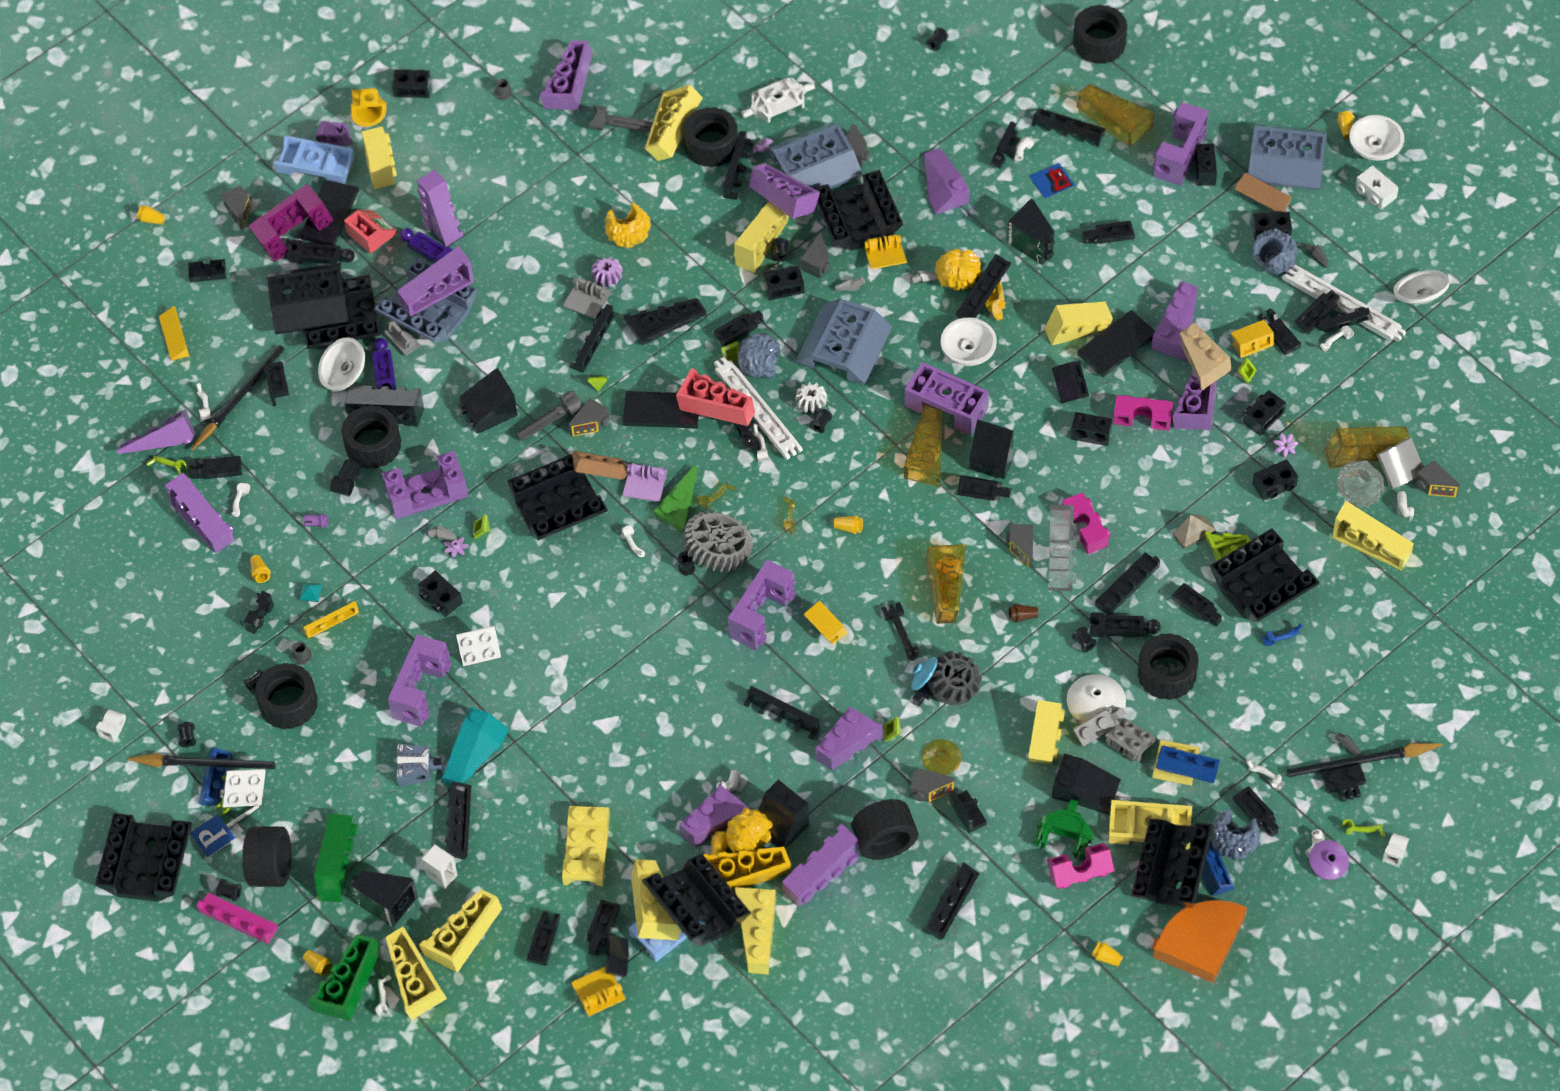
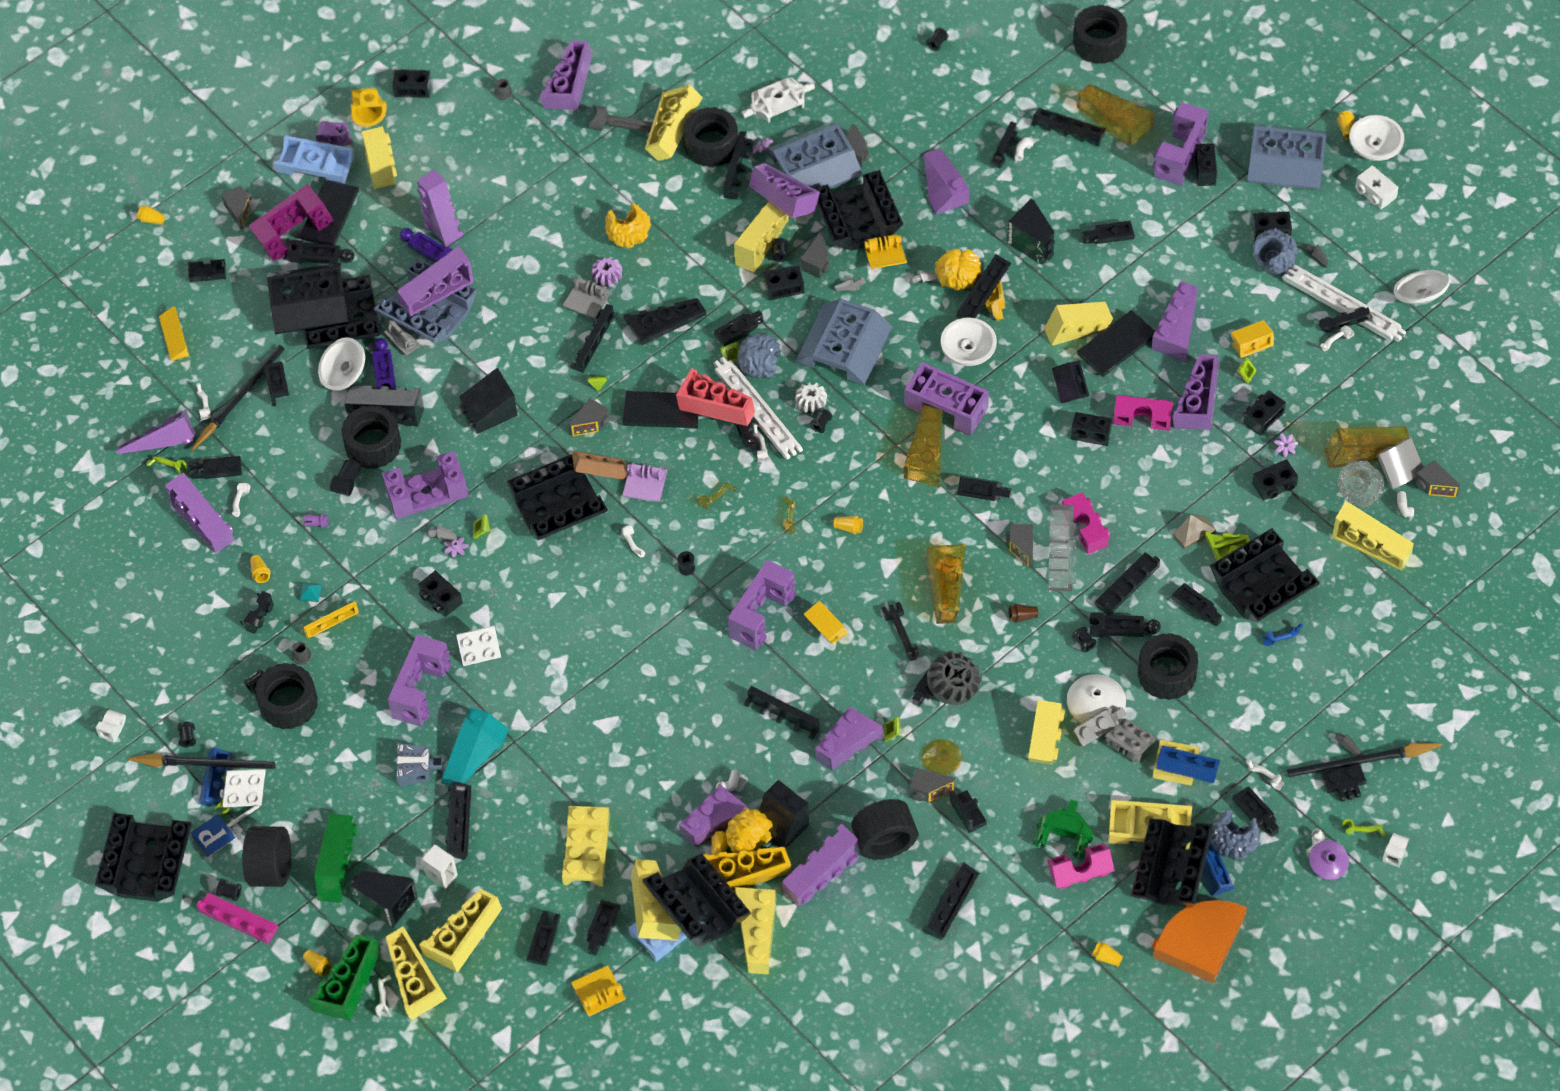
coral slope [344,210,398,254] -> none
dark grey piece [515,391,581,442] -> none
black slope [605,934,629,978] -> none
bright green wing [654,466,698,533] -> none
light grey gear [682,510,753,572] -> none
medium azure dish [911,657,938,691] -> none
black slope [969,420,1014,480] -> none
sticker [1029,163,1075,199] -> none
black slope [1052,753,1121,814] -> none
tan wedge [1180,323,1231,390] -> none
medium nougat slope [1234,173,1292,212] -> none
black hinge [1257,308,1301,355] -> none
black hinge [1295,290,1340,335] -> none

